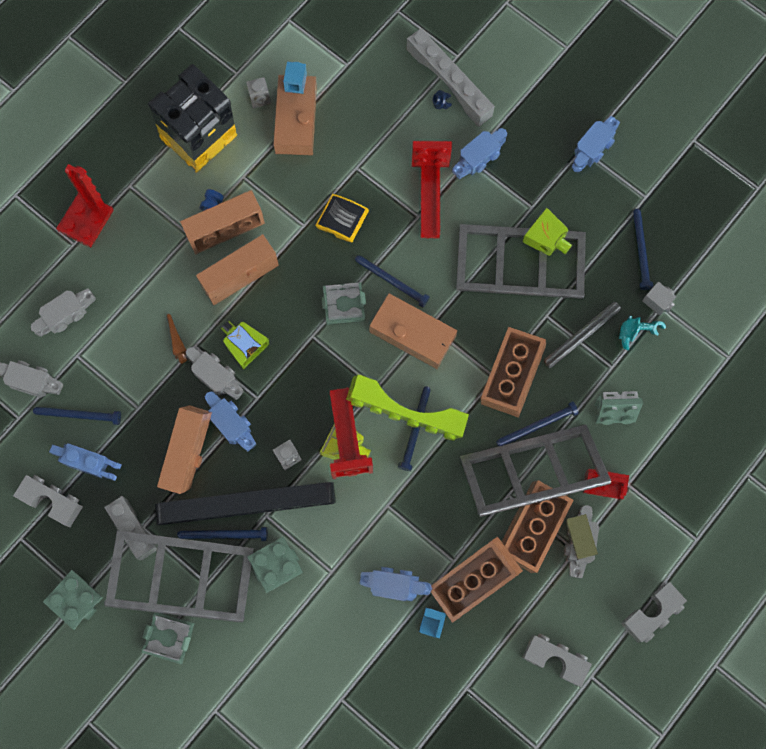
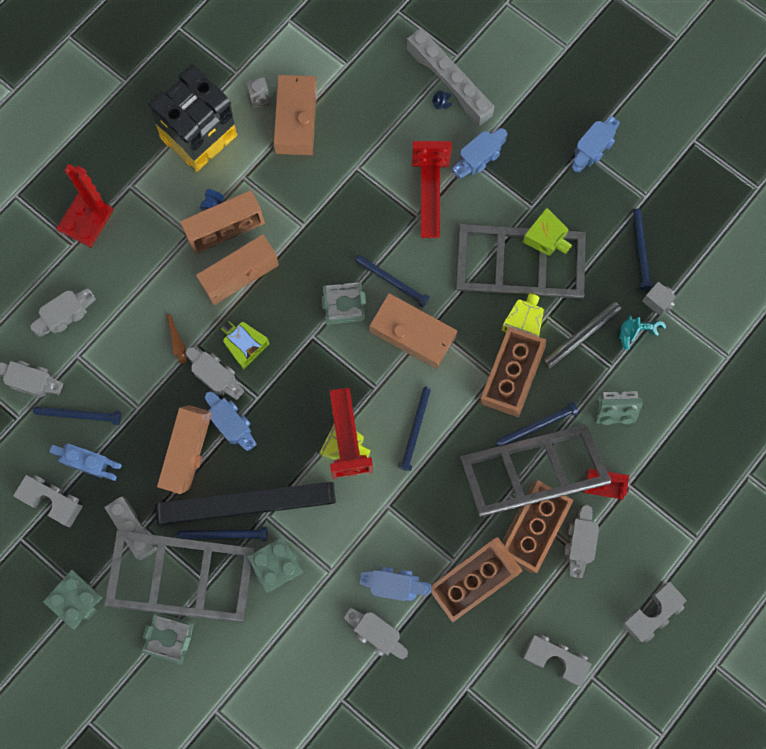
light grey brick [273,440,302,470] -> none
dark azure brick [283,62,307,94] -> none
slope [315,193,369,242] -> none
lime arch [346,374,469,441] -> none
dark azure panel [419,608,446,638] -> none
olive tile [565,514,598,560] -> none
none -> light grey hinge [344,608,408,659]
none -> neon yellow torso [501,294,544,337]

